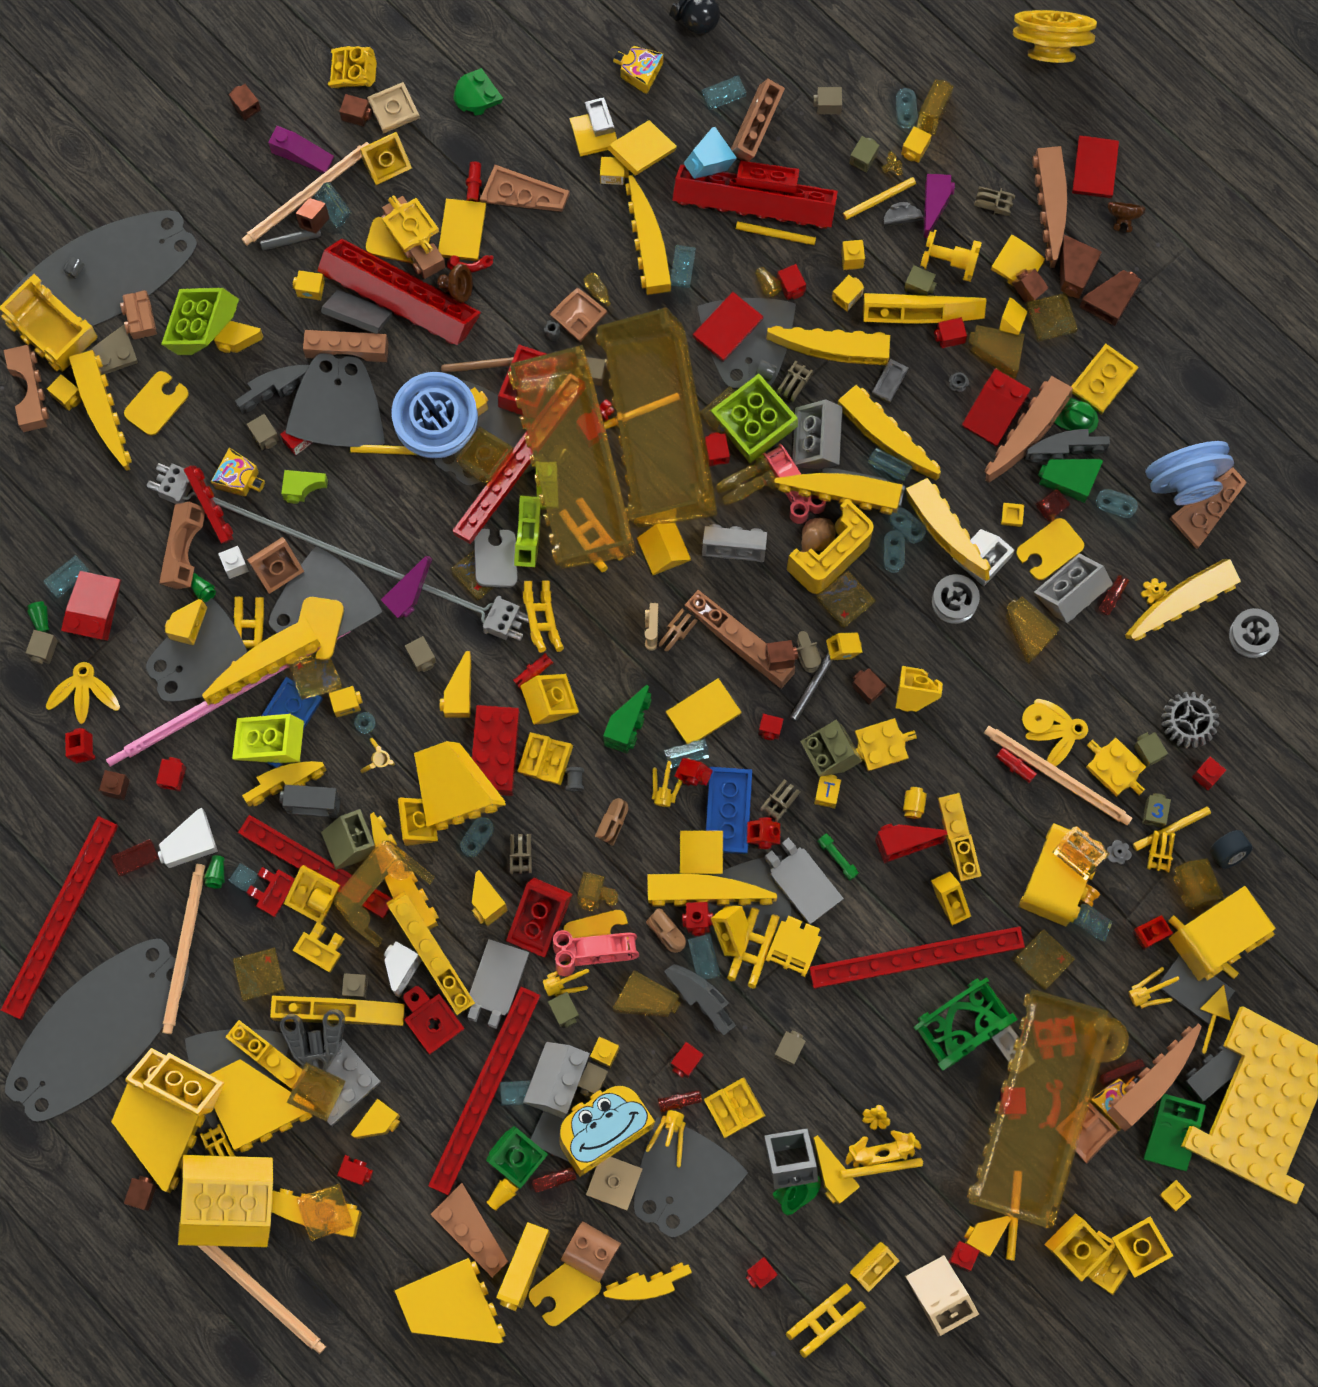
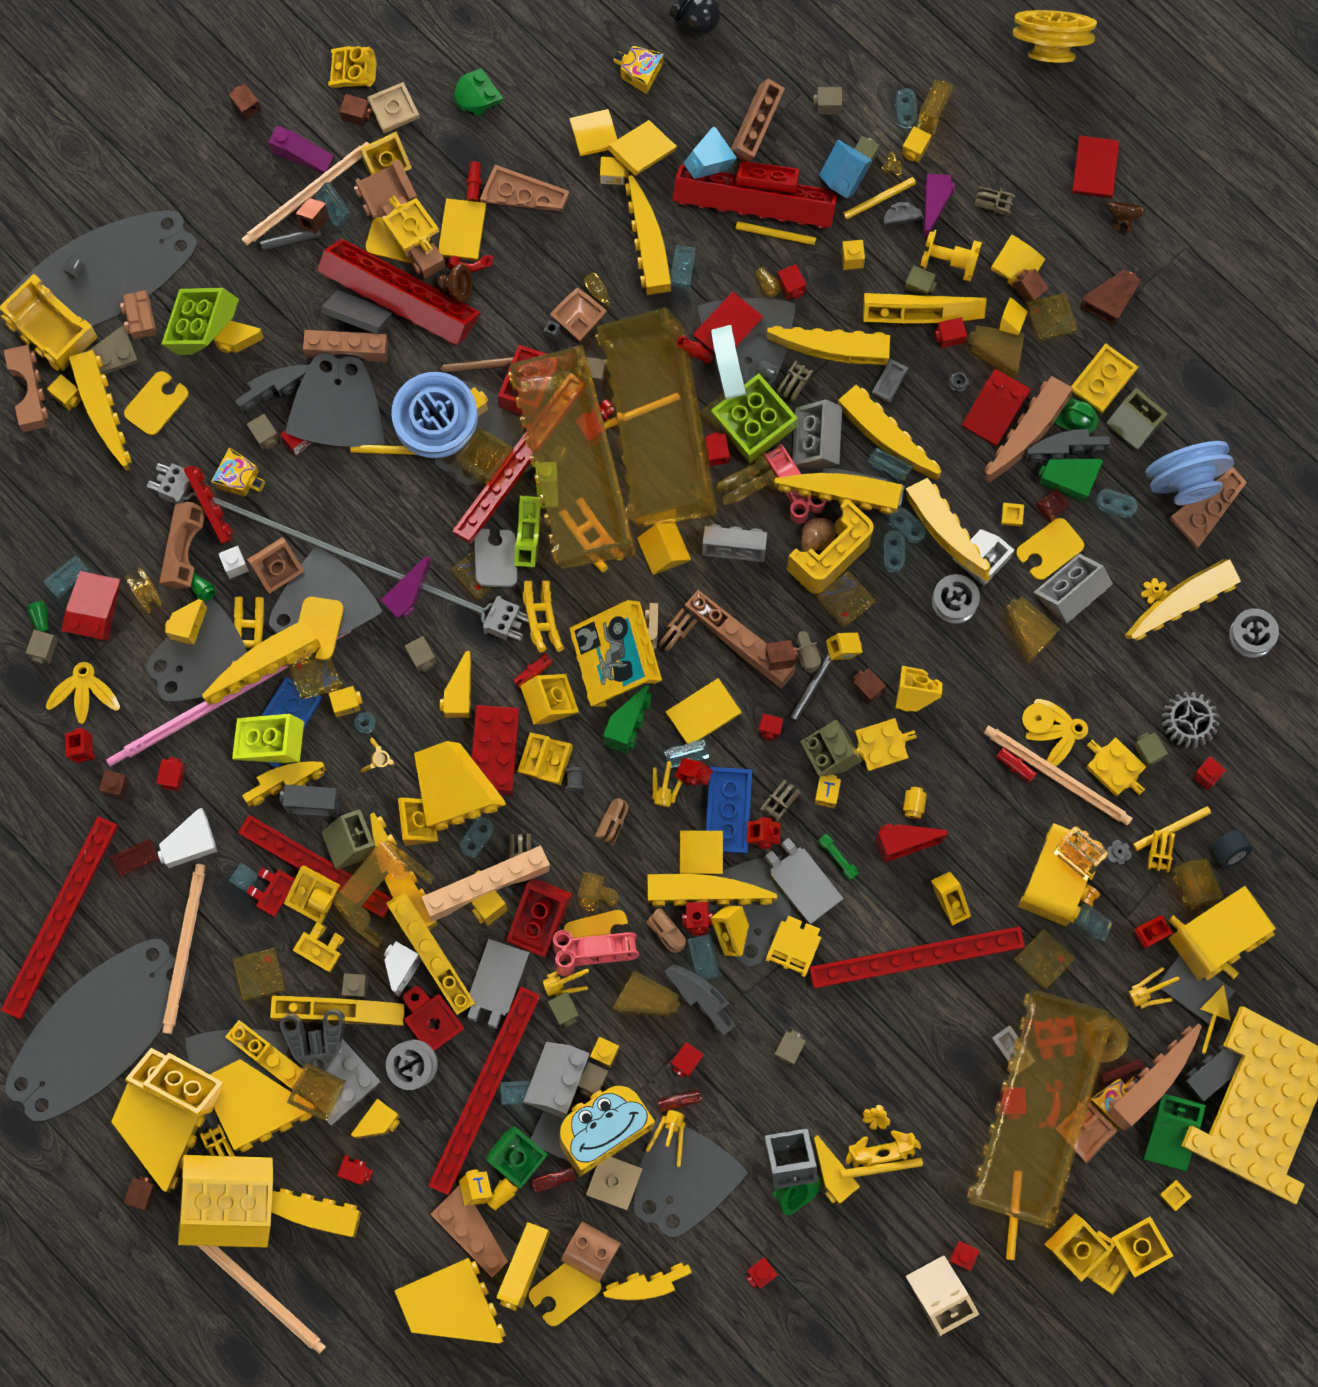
green cone [203,855,225,889] -> none
lime arch [281,470,328,504] -> none
yellow brick [293,271,325,300] -> none
clear yellow slope [297,1184,354,1241] -> none
tile [585,97,615,137] -> none
clear light blue plate [702,75,746,110] -> none
yellow slope [704,1077,765,1138] -> none
yellow piece [727,907,780,989] -> none
yellow piece [786,1283,866,1358] -> none
yellow brick [832,275,864,311] -> none
yellow slope [850,1242,899,1292] -> none
green fence [913,978,1018,1071] -> none
yellow slope [938,793,981,881] -> none
yellow slope [964,1216,1011,1258] -> none
nougat slope [1032,146,1067,268] -> none
copper slope [1059,235,1102,299] -> none
clear red axle [1099,575,1130,615] -> none
olive brick [1142,793,1171,828] -> none
none -> clear yellow wheel [125,567,163,614]
none -> nougat panel [353,159,417,220]
none -> light grey wheel [386,1040,438,1090]
none -> light nougat arch [422,846,550,923]
none -> yellow brick [459,1170,492,1206]
none -> panel [570,600,662,707]
none -> red pin [676,335,713,364]
none -> light aqua slope [711,325,746,399]
none -> dark azure slope [819,140,872,198]
none -> olive slope [1106,388,1167,450]

